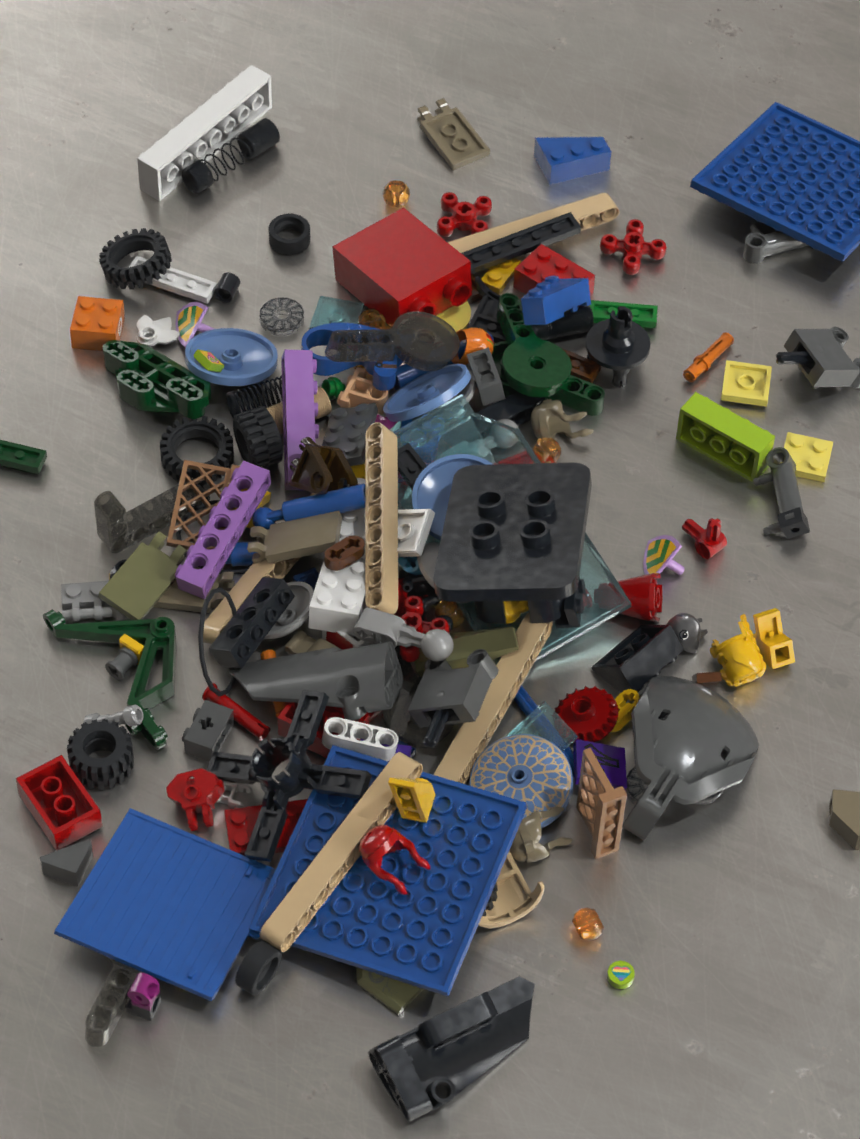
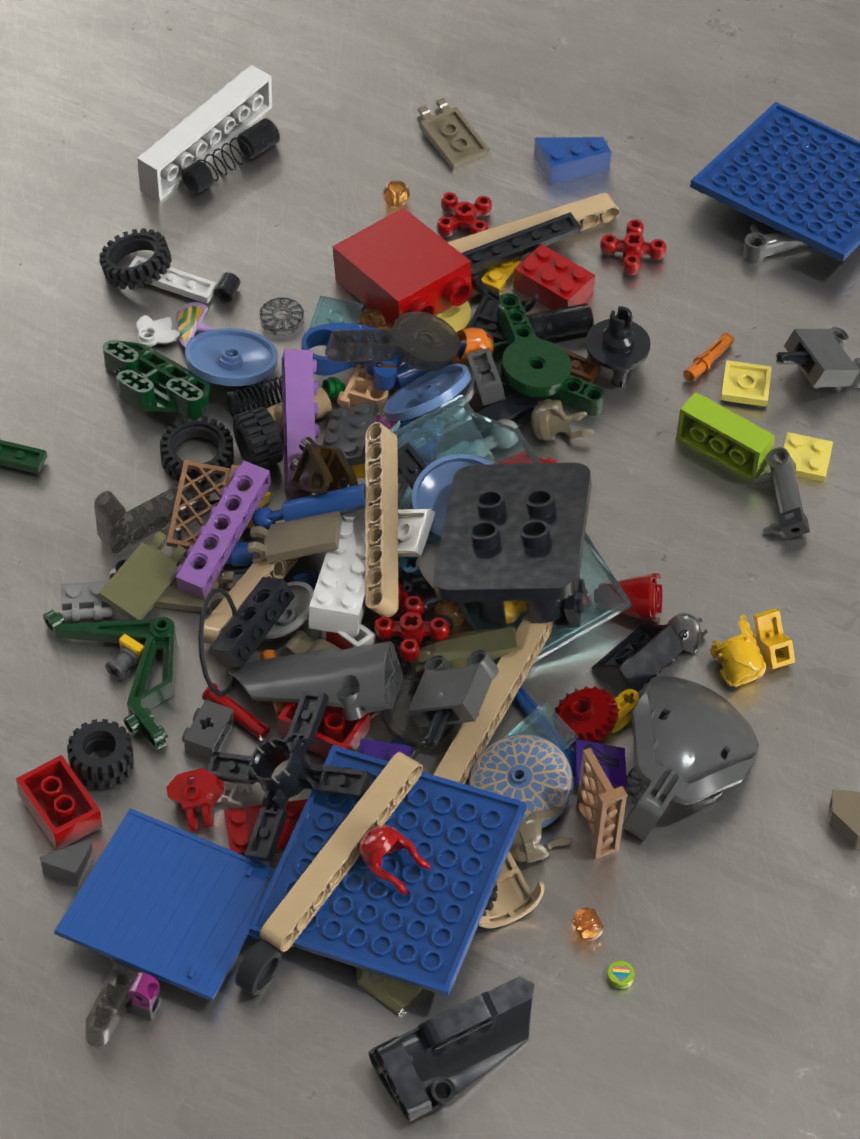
orange brick [70,296,125,351] -> none
light grey piece [83,705,143,726] -> none
lime tile [193,349,225,372] -> none
black tyre [269,213,310,255] -> none
white beam [322,717,398,761] -> none
reddish brown beam [324,535,365,571] -> none
light grey beam [353,608,454,661] -> none
yellow slope [388,778,436,823] -> none
blue wedge [521,276,591,325] -> none
clear orange piece [532,437,561,463] -> none
green plate [590,300,658,328] -> none
shield [643,535,685,575] -> none
red axle [682,518,727,560] -> none
reddish brown tile [692,671,722,684] -> none

